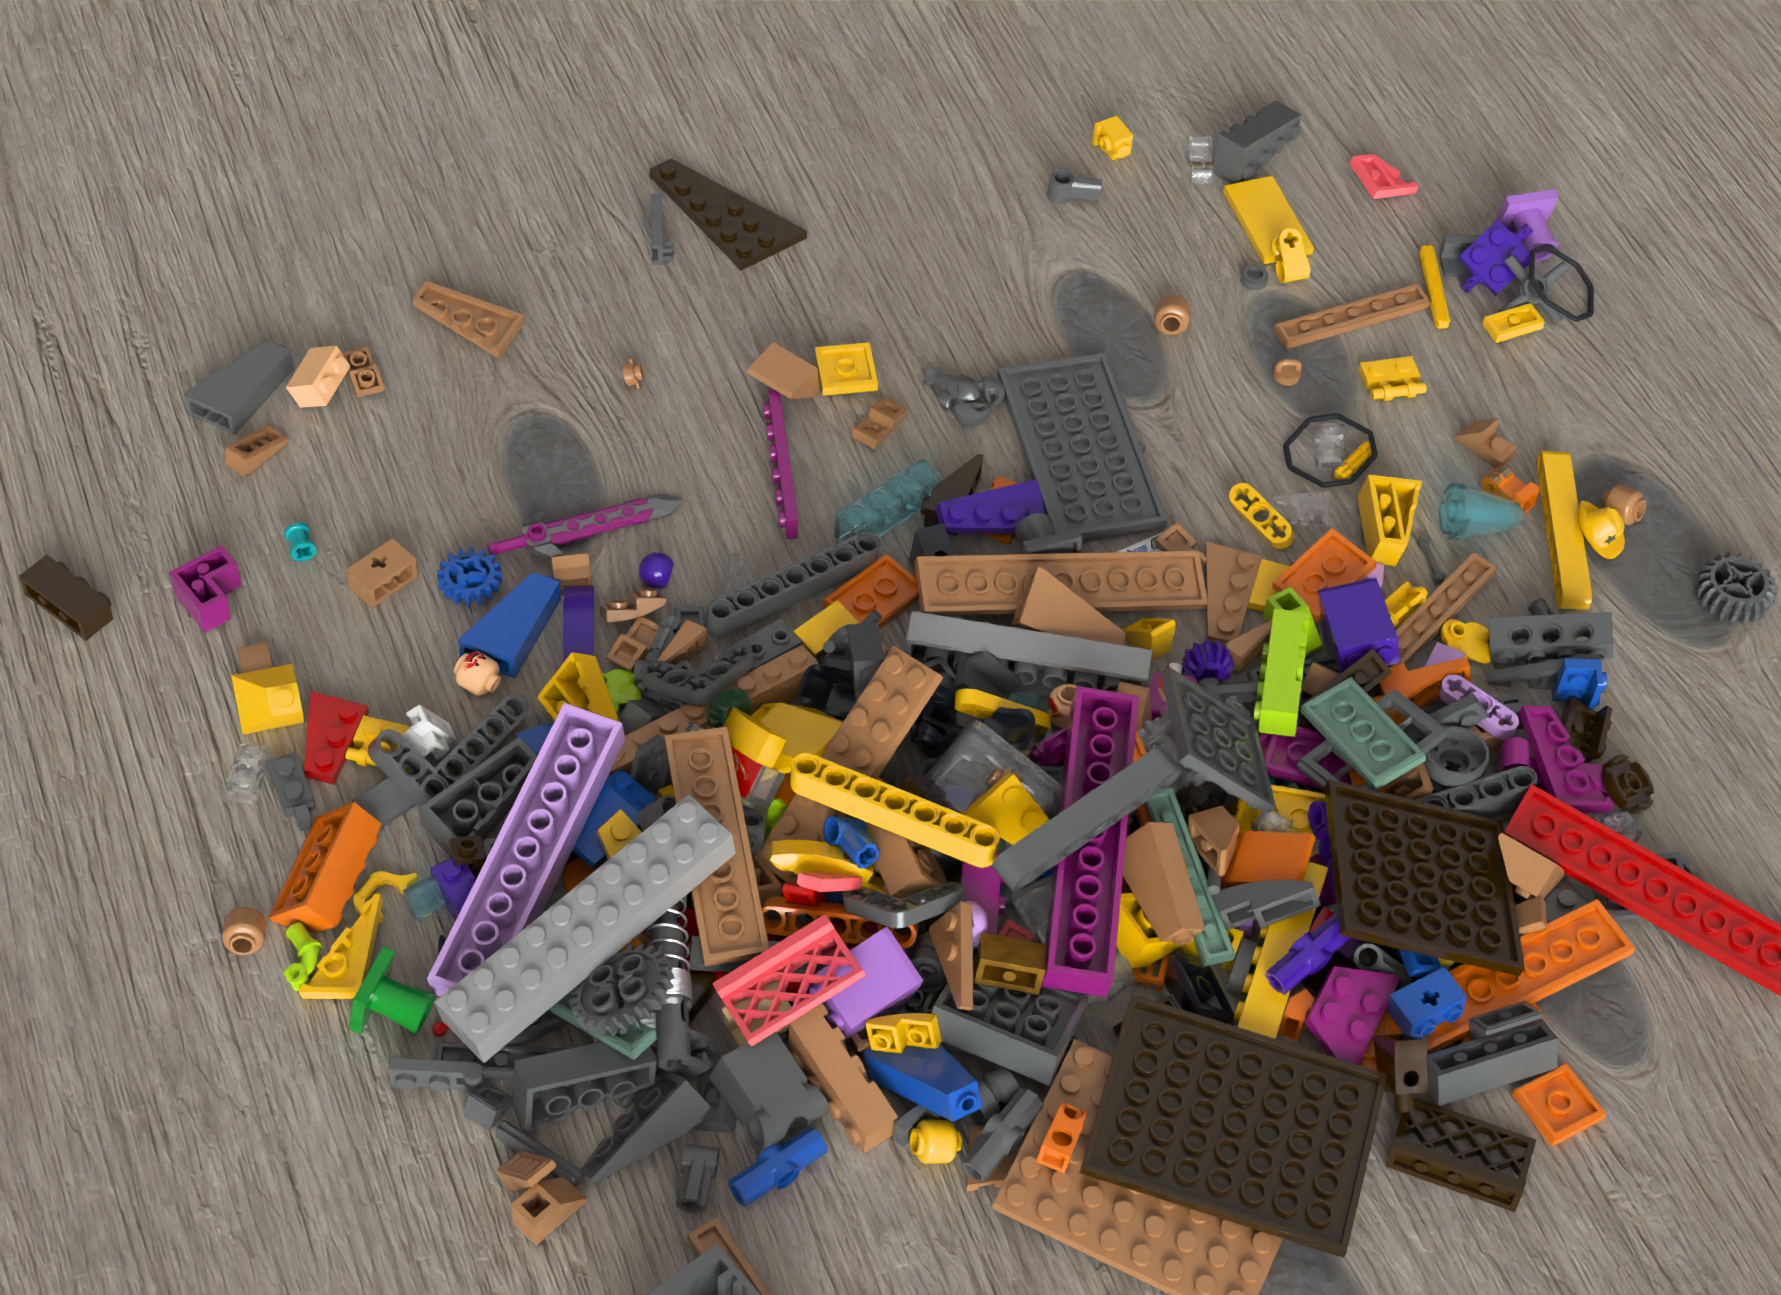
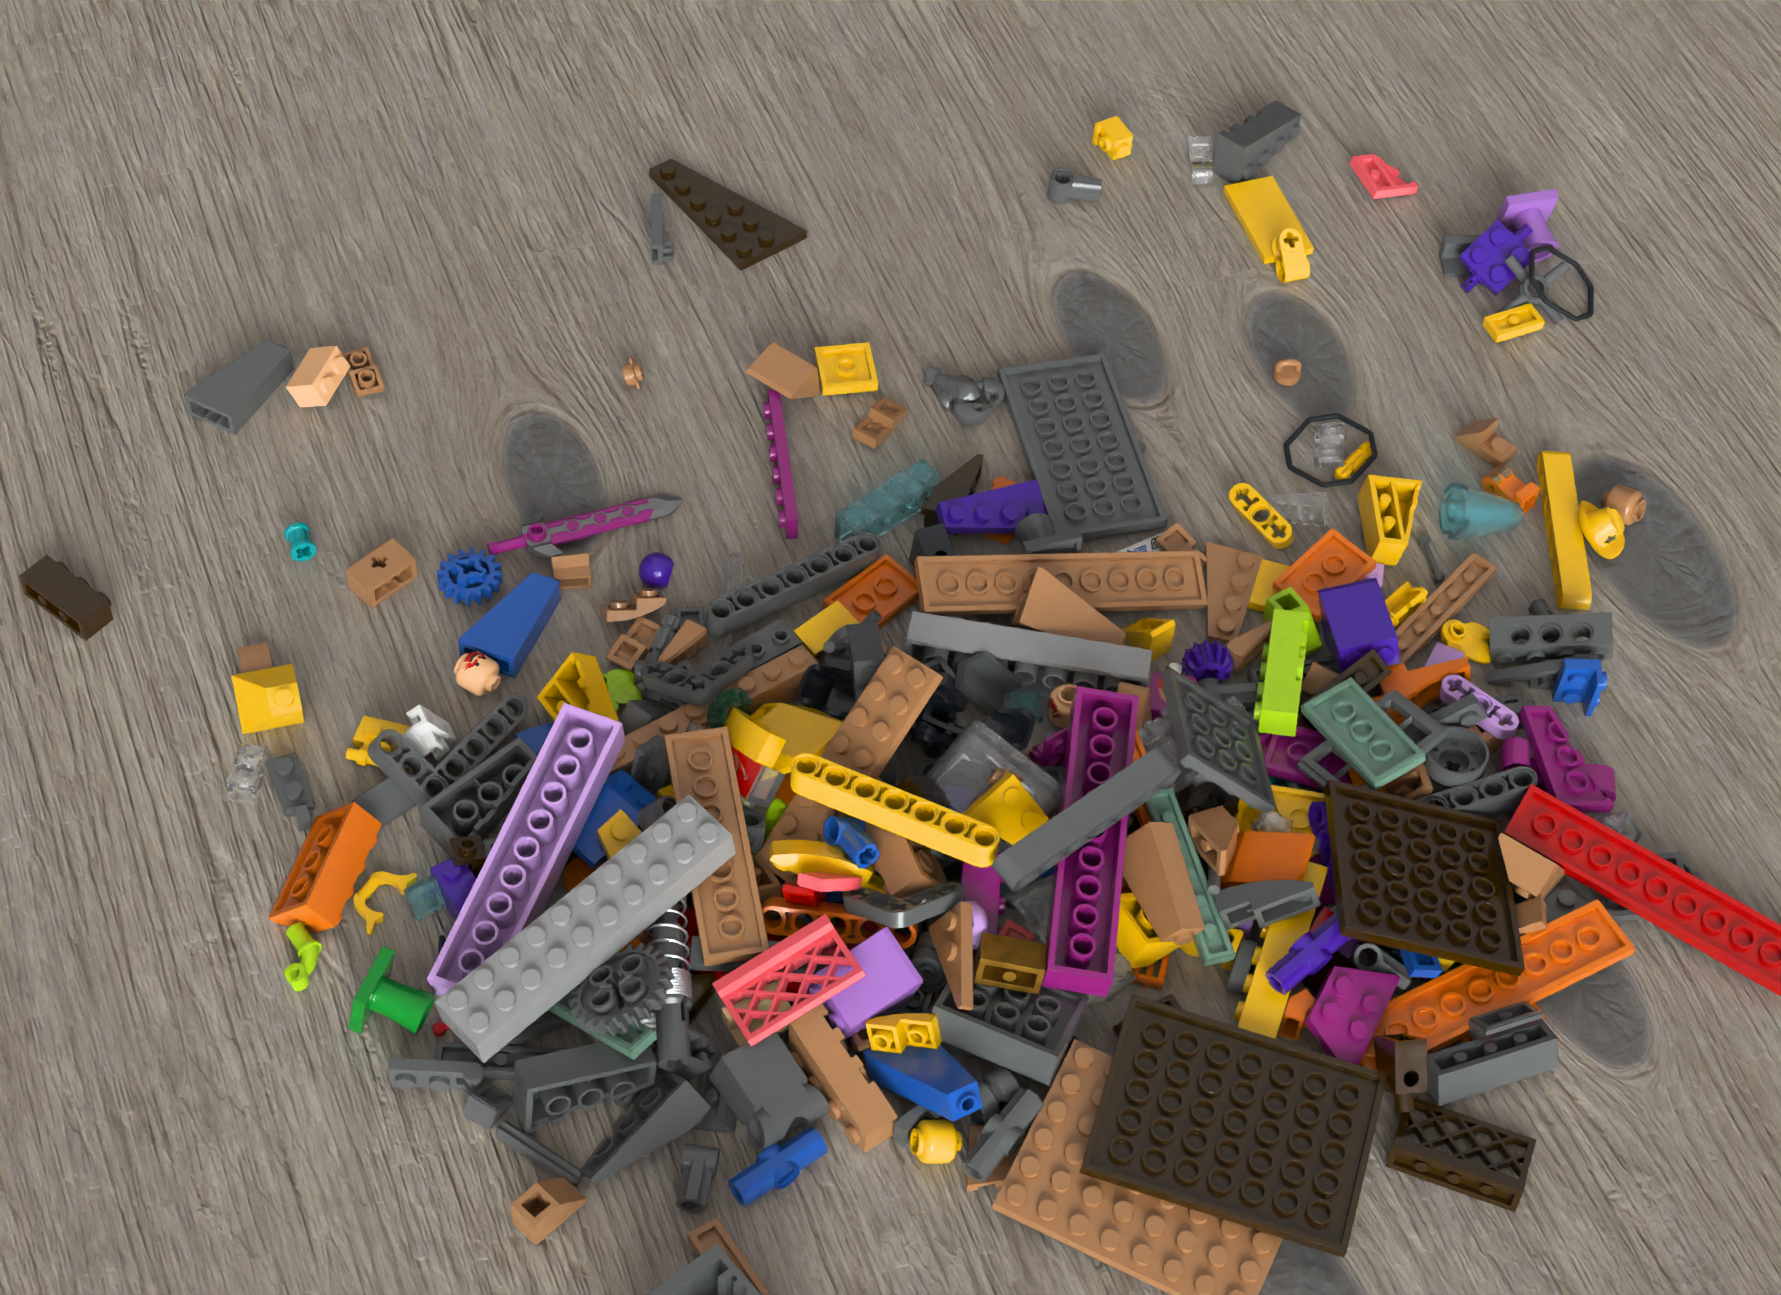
magenta brick [169,545,241,633] -> none
medium nougat head [222,907,266,955] -> none
medium nougat slope [225,425,288,477] -> none
yellow wing [299,894,383,999] -> none
red wing [304,691,369,785] -> none
medium nougat wing [413,281,525,359] -> none
medium nougat slope [497,1151,556,1192] -> none
dark purple slope [563,586,594,663] -> none
yellow beam [955,689,1051,735] -> none
orange leg [1036,1102,1088,1174] -> none
medium nougat head [1154,295,1191,336] -> none
black slope [1164,954,1235,1024] -> none
dark grey tile [1240,264,1268,290] -> none
medium nougat tile [1273,283,1431,350] -> none
yellow plate [1358,356,1427,402] -> none
blue brick [1387,966,1467,1037] -> none
yellow axle [1419,245,1451,329] -> none
orange tile [1512,1063,1607,1147] -> none
dark brown bracket [1561,697,1613,763] -> none
dark brown tile [1602,755,1654,814] -> none
dark grey gear [1695,552,1777,625] -> none

